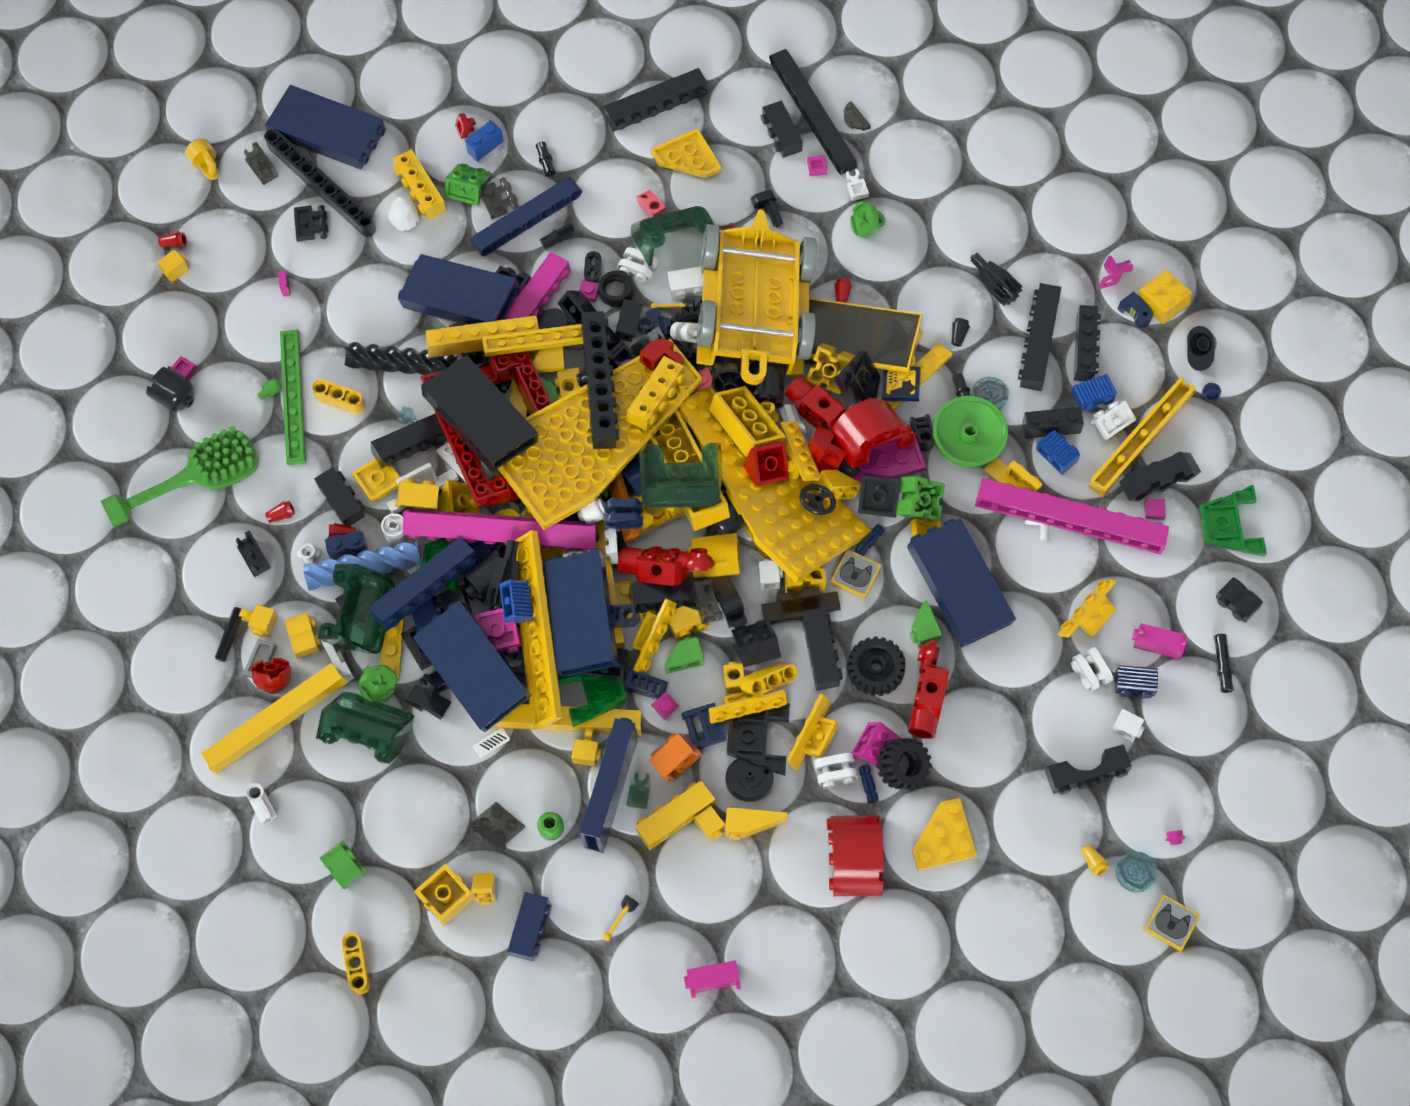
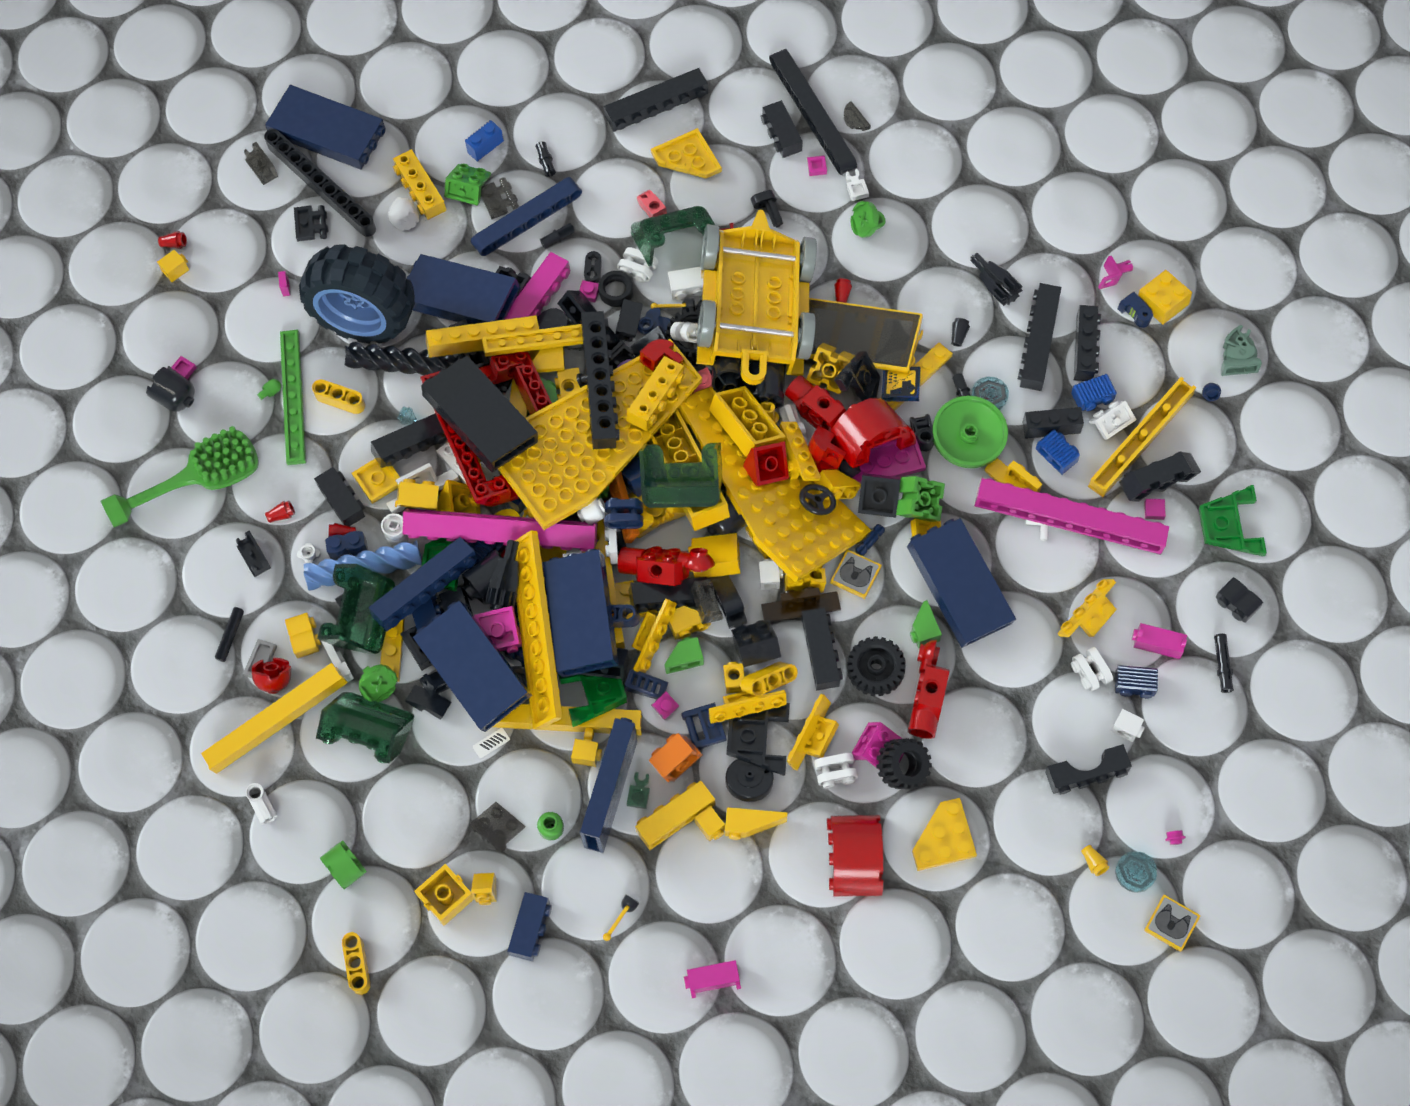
yellow piece [185,138,219,180] -> none
yellow brick [239,604,278,637] -> none
red tile [455,113,476,139] -> none
blue brick [499,579,533,624] -> none
dark blue axle [859,765,879,804] -> none
black piece [1187,326,1217,371] -> none
none -> black wheel [299,244,415,344]
none -> sand green piece [1221,325,1262,376]

